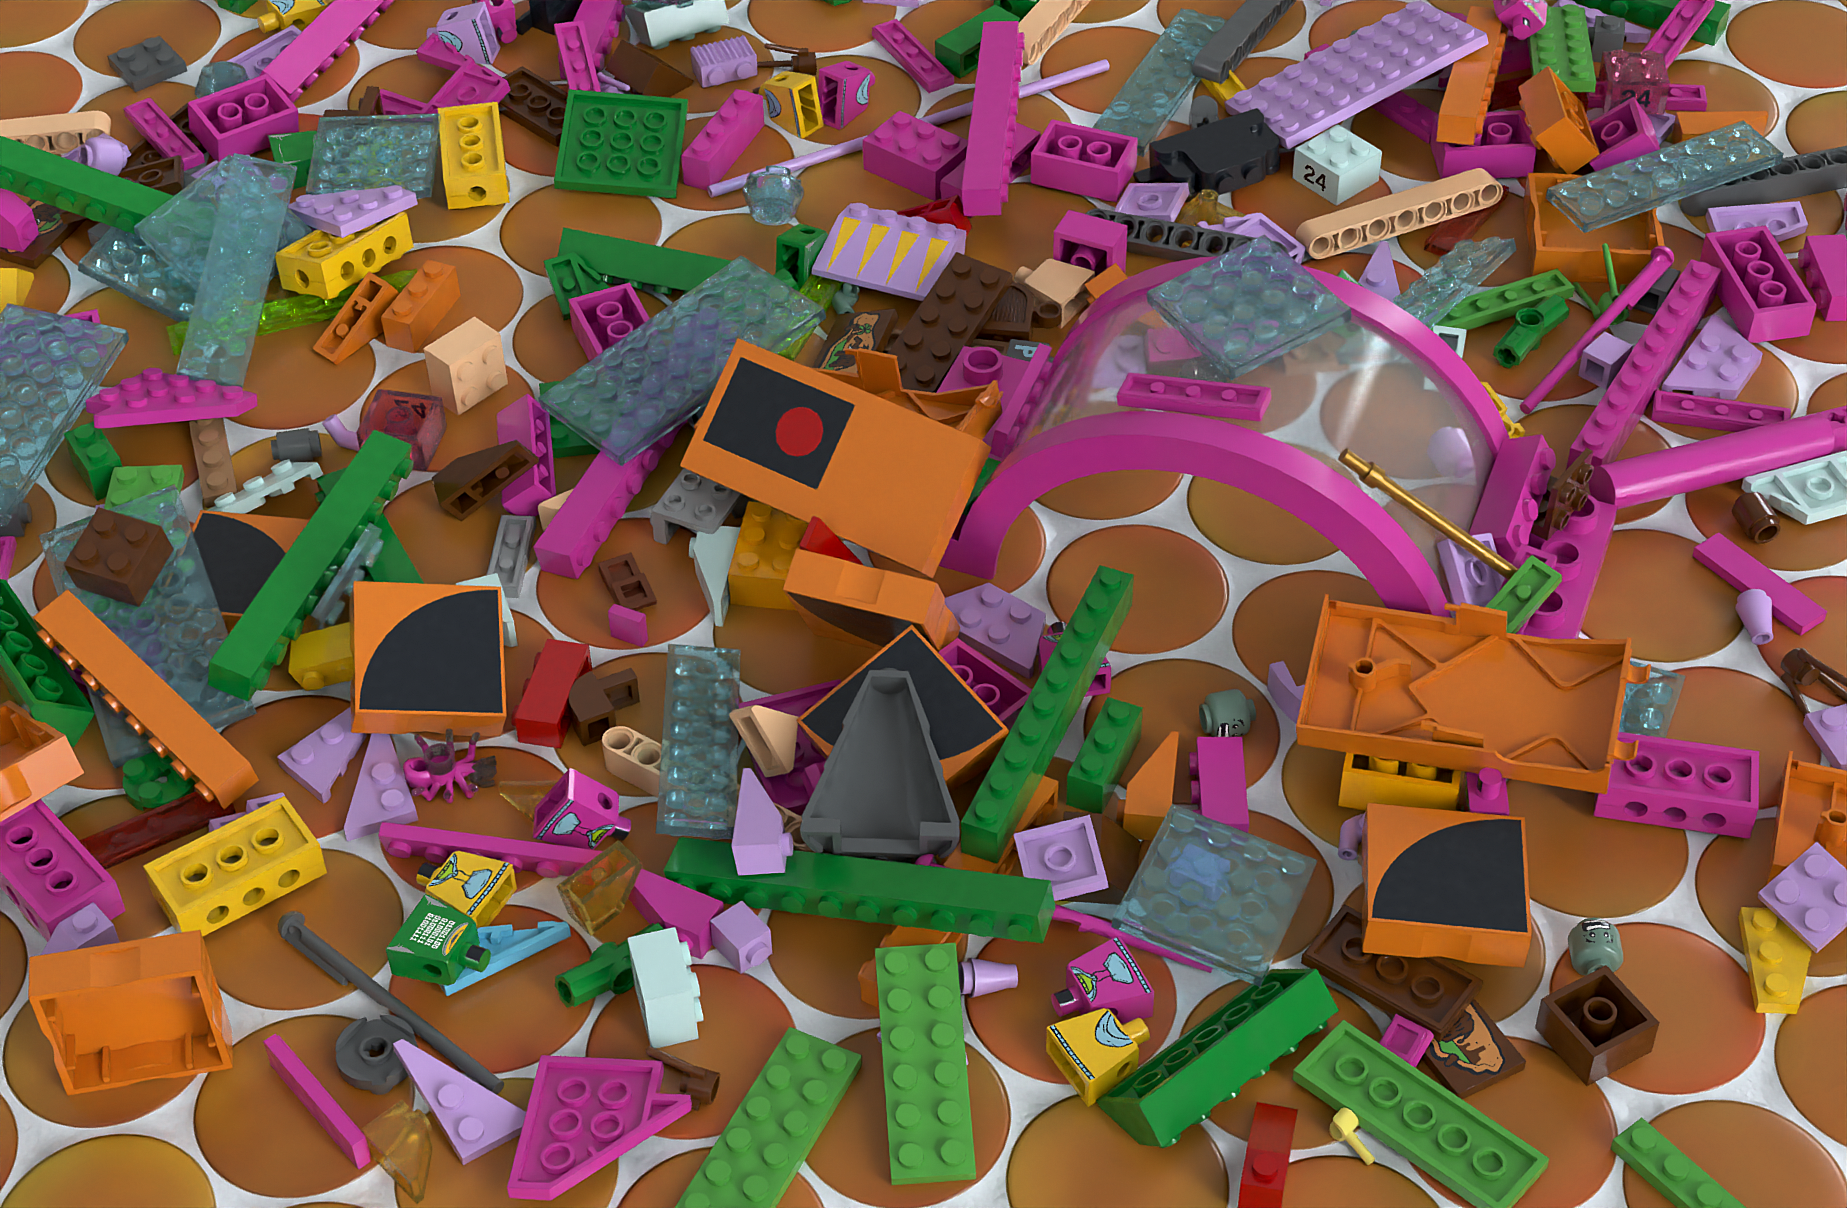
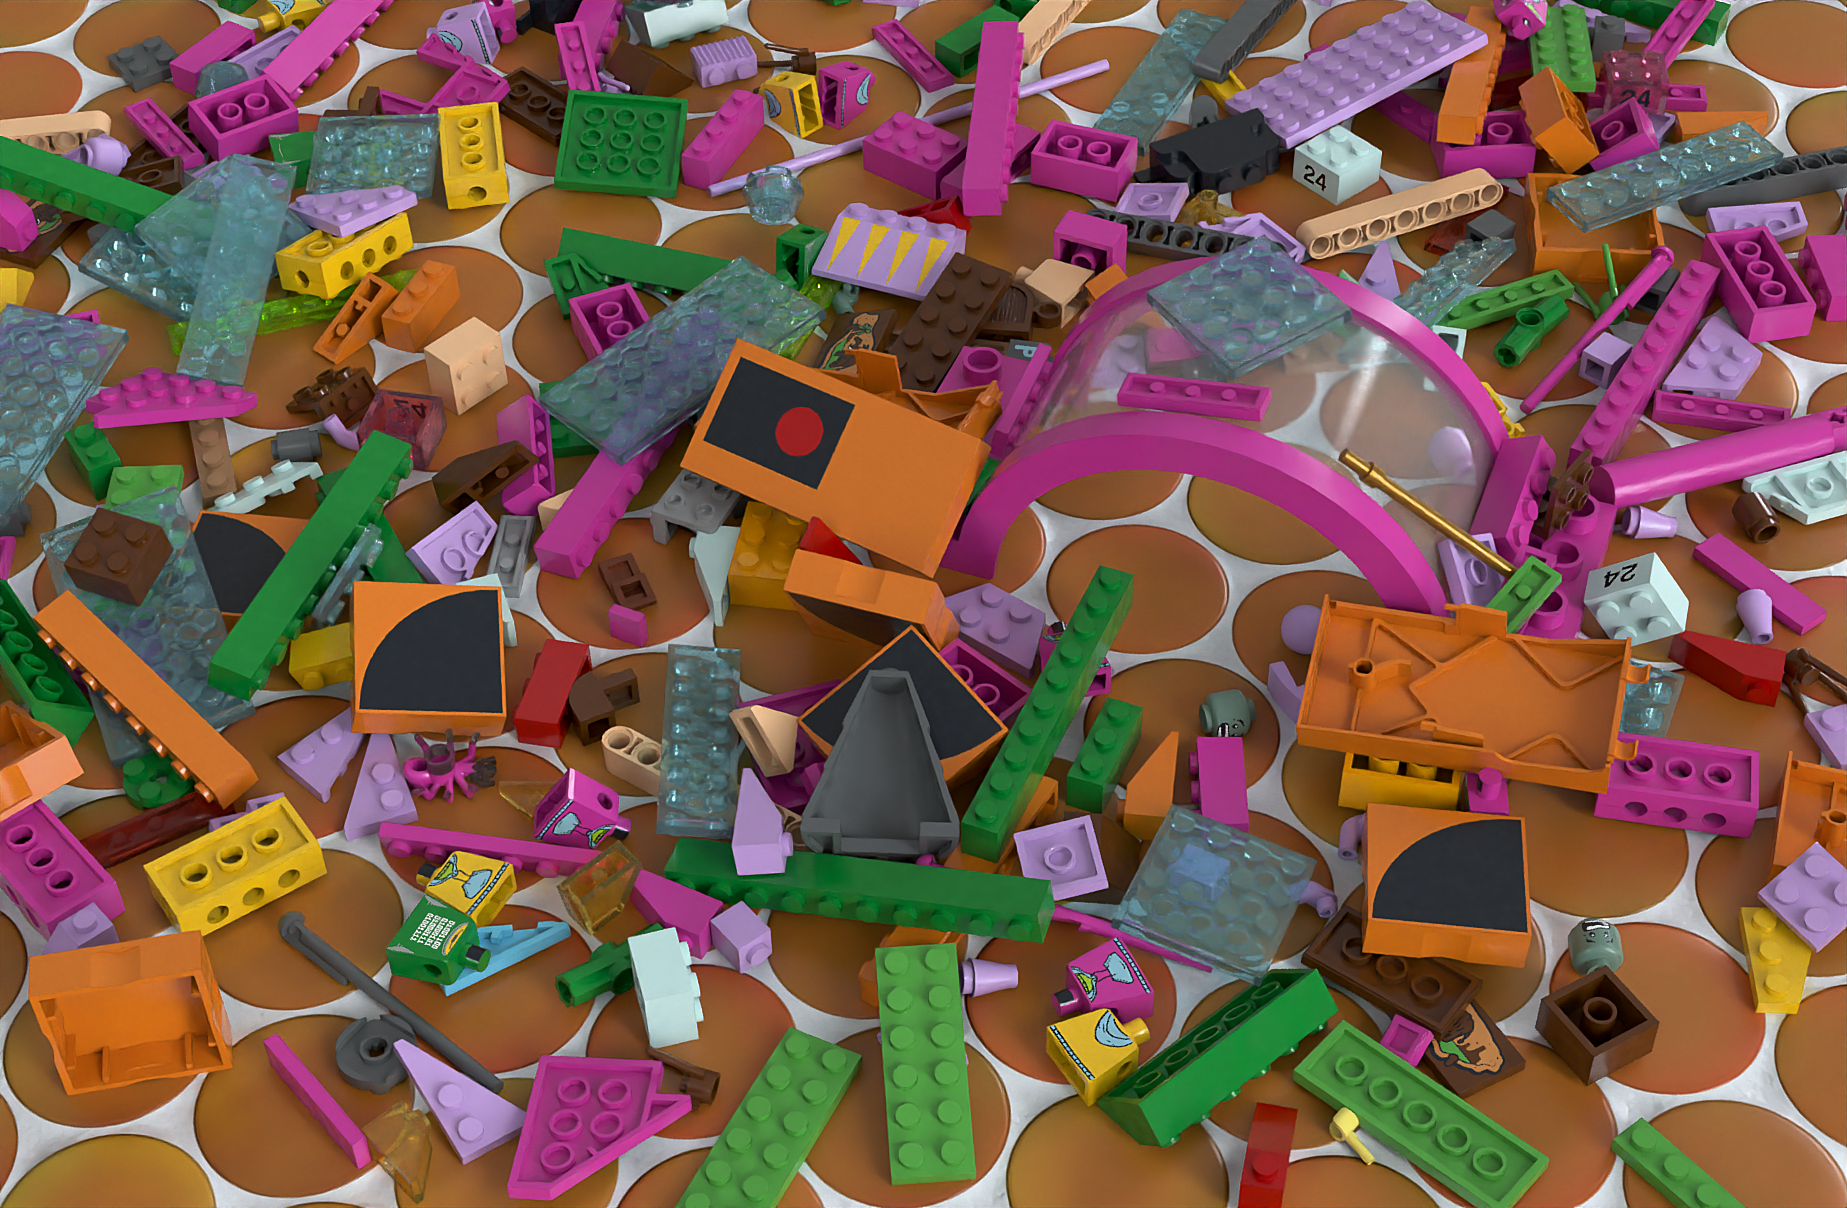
none -> dark pink brick [169,20,257,98]
none -> reddish brown bracket [285,366,385,429]
none -> lavender wing [405,500,498,585]
none -> lavender arm [1279,881,1338,918]
none -> lavender piece [1281,605,1321,655]
none -> dark grey brick [1463,209,1516,264]
none -> light aqua brick [1583,552,1689,647]
none -> lavender cone [1622,505,1677,539]
none -> red slope [1668,630,1787,707]

